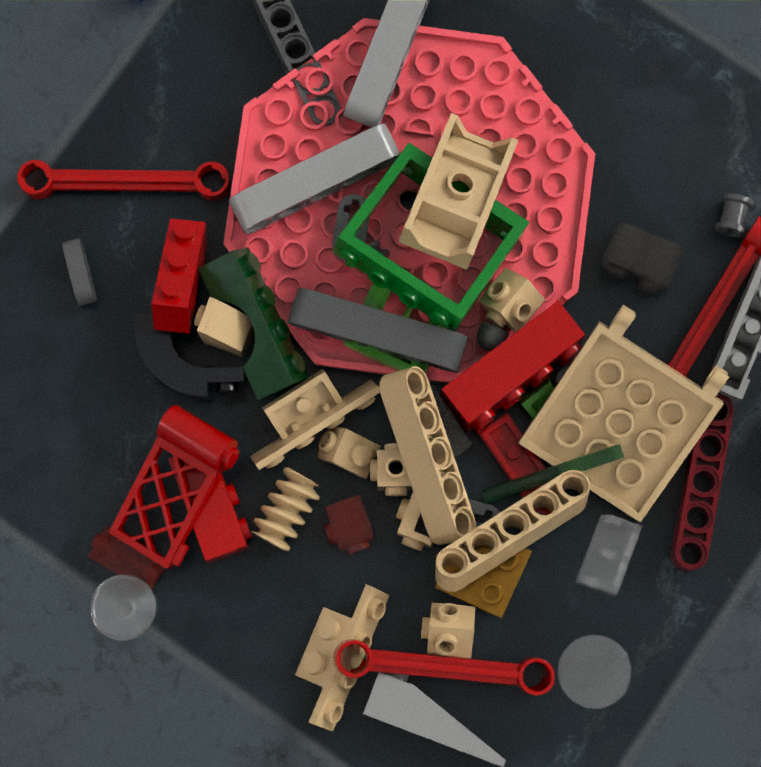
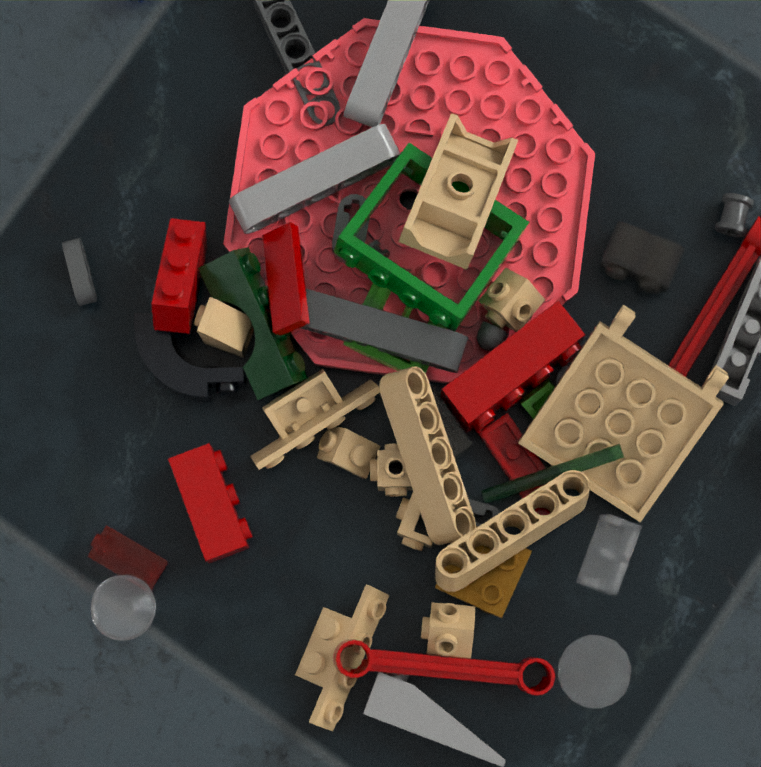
red piece [17,160,231,201] -> none
red piece [108,405,240,569] -> none
tan piece [251,467,320,551] -> none
clear red brick [324,495,375,554] -> none
dark red beam [670,394,734,572] -> none
none -> red tile [262,222,310,336]

